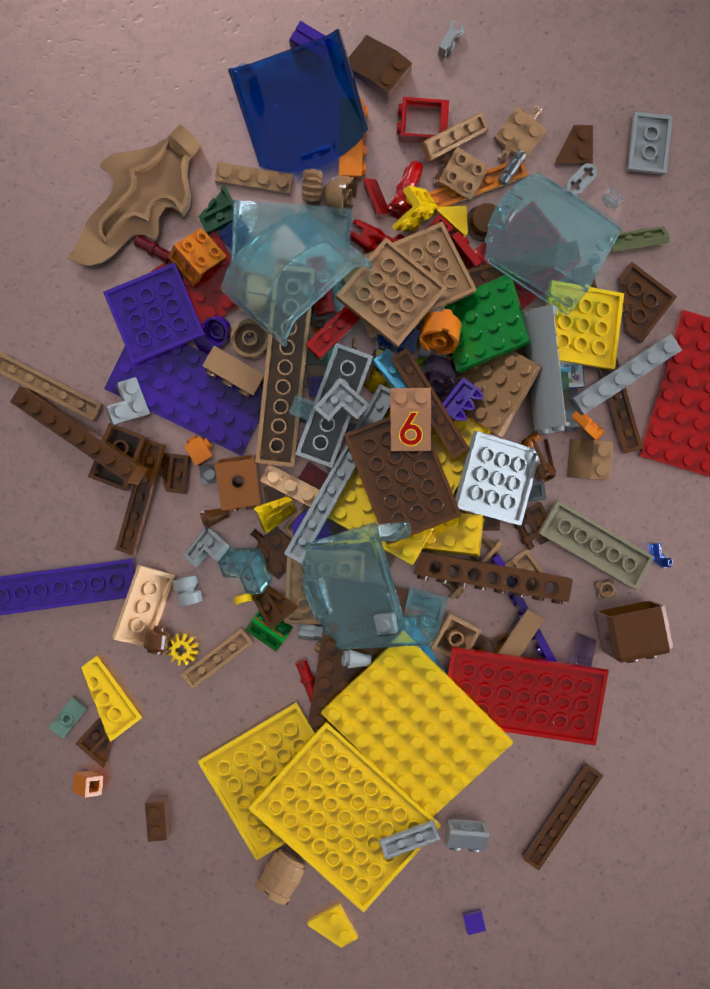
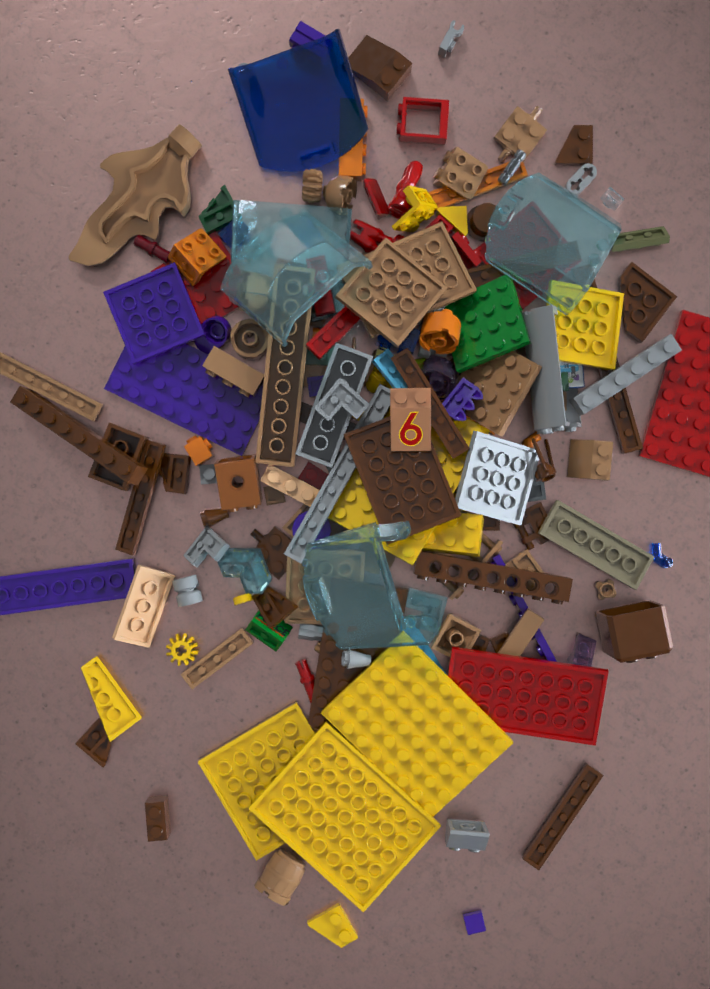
sand green plate [48,696,88,739] -> none
orange brick [73,770,103,798] -> none
light grey plate [105,377,150,426] -> none
reddish brown head [143,626,171,655] -> none
medium nougat plate [214,162,293,195] -> none
yellow wing [254,496,296,534] -> none
clear light blue plate [289,395,314,420] -> none
light grey plate [374,612,398,635] -> none
light grey tile [379,819,441,859] -> none
medium nougat tile [420,112,489,161] -> none
orange hinge [571,411,605,440] -> none
light grey plate [627,112,673,175] -> none

